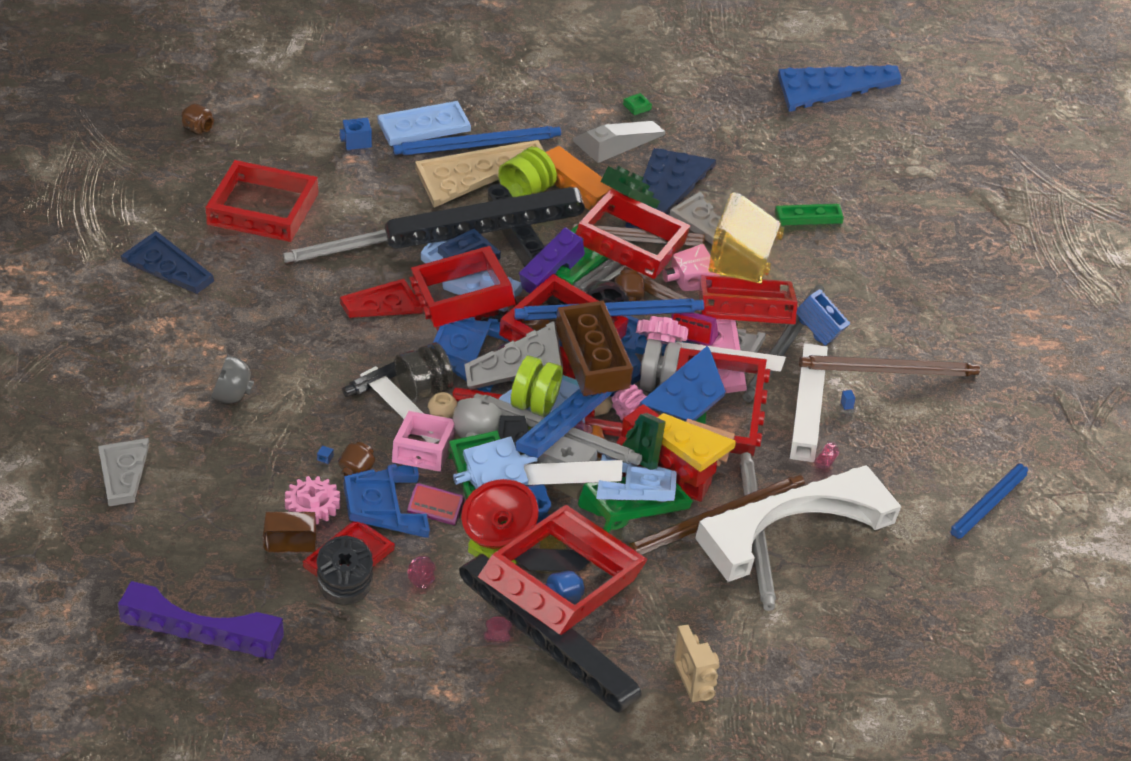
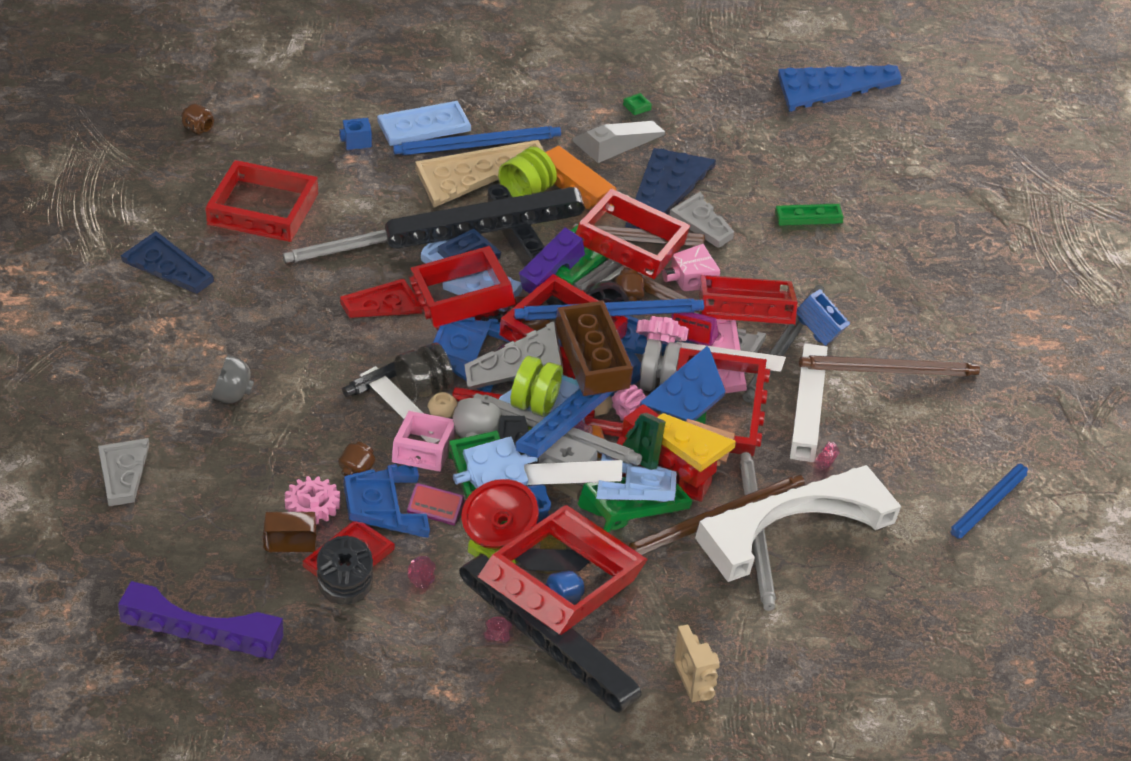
blue piece [317,445,334,464] -> none
dark green plate [600,166,660,209] -> none
clear yellow windscreen [708,192,785,284] -> none
blue piece [841,390,855,410] -> none

